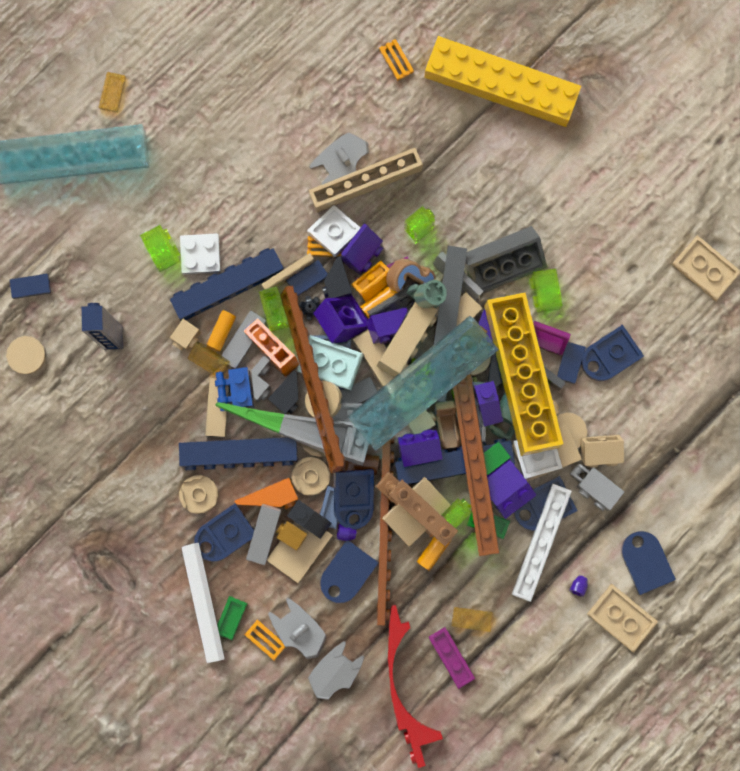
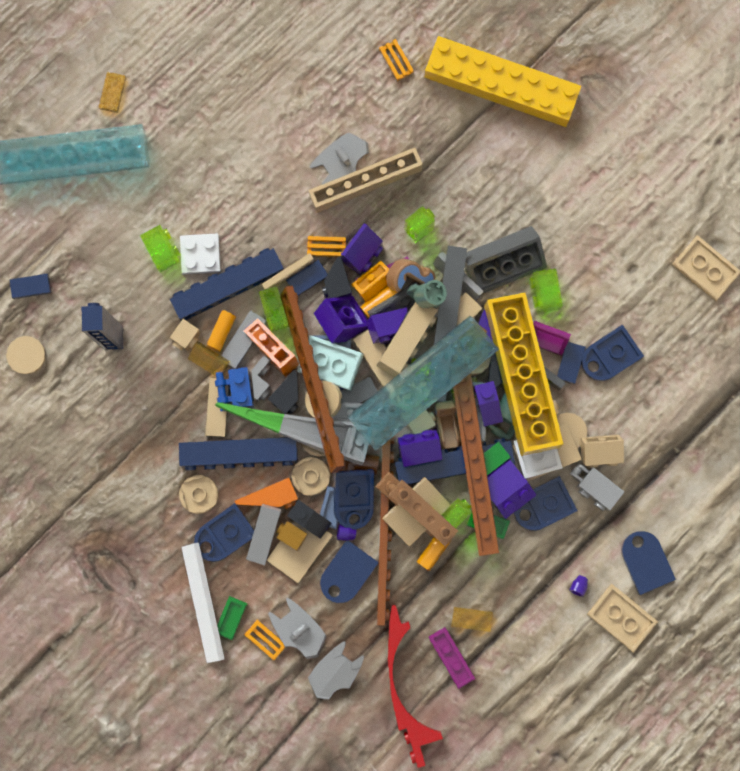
black plant [299,296,320,321] -> none
white plate [307,205,360,257] -> none
white tile [512,484,572,602] -> none

